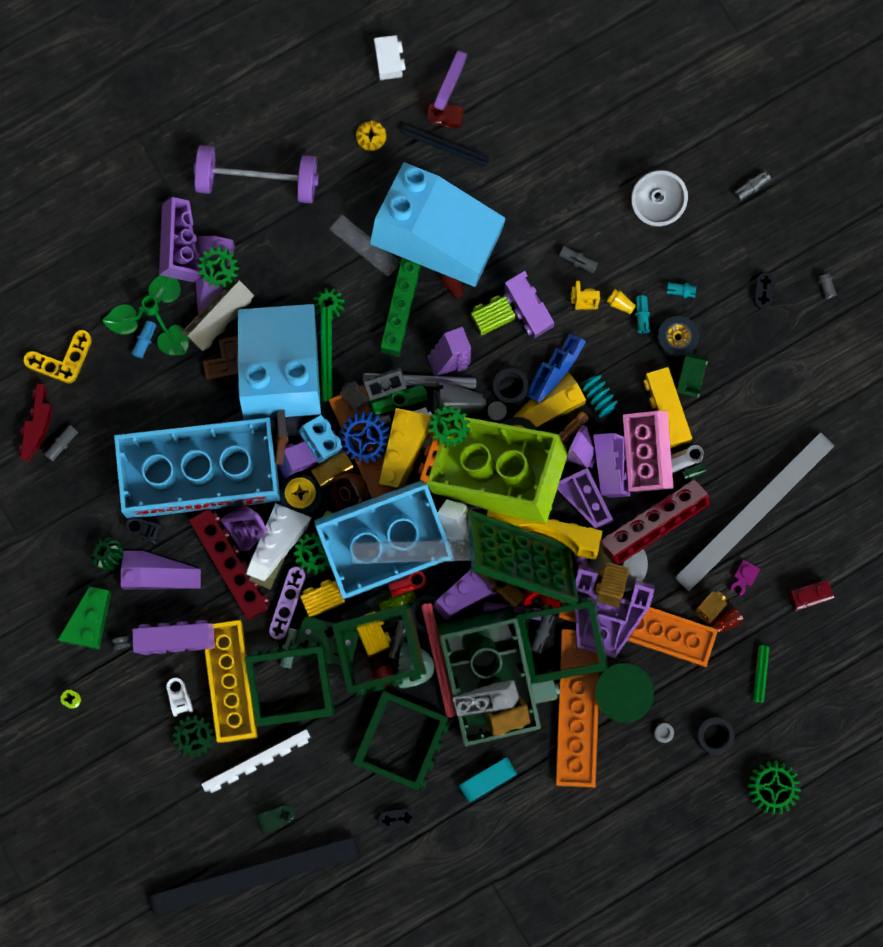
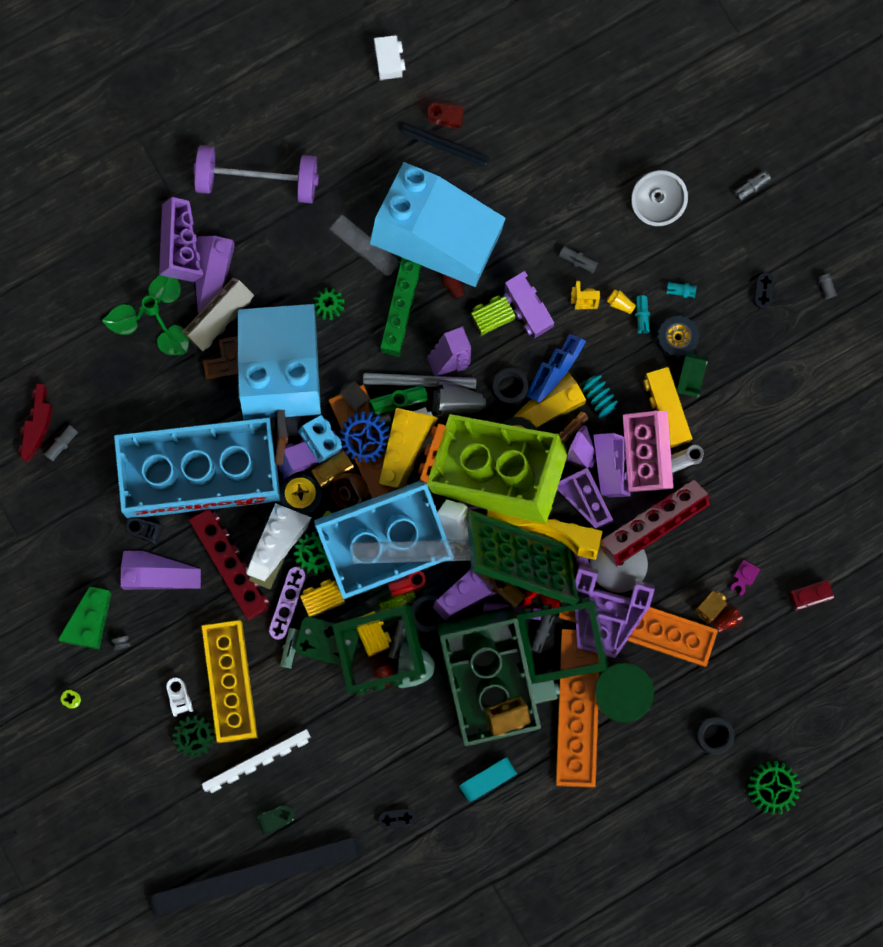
yellow beam [24,330,92,383] -> none
dark green gear [90,537,124,571] -> none
dark azure axle [131,321,156,359] -> none
medium lavender wedge [133,620,215,655] -> none
green gear [197,246,240,288] -> none
medium lavender wedge [220,506,268,551] -> none
dark green window [245,642,335,727] -> none
green axle [321,307,332,401] -> none
dark green window [353,691,450,791] -> none
yellow gear [356,121,386,150] -> none
dark grey brick [364,367,407,400] -> none
coral axle [421,603,457,717] -> none
green gear [427,405,470,448] -> none
medium lavender beam [434,50,467,110] -> none
light grey slope [453,680,519,716] -> none
light grey tile [488,401,507,421] -> none
pearl gold brick [594,562,629,608] -> none
light grey tile [654,723,674,743] -> none
light grey beam [675,433,835,591] -> none
dark green pin [680,462,706,482] -> none
green axle [753,645,769,703] -> none

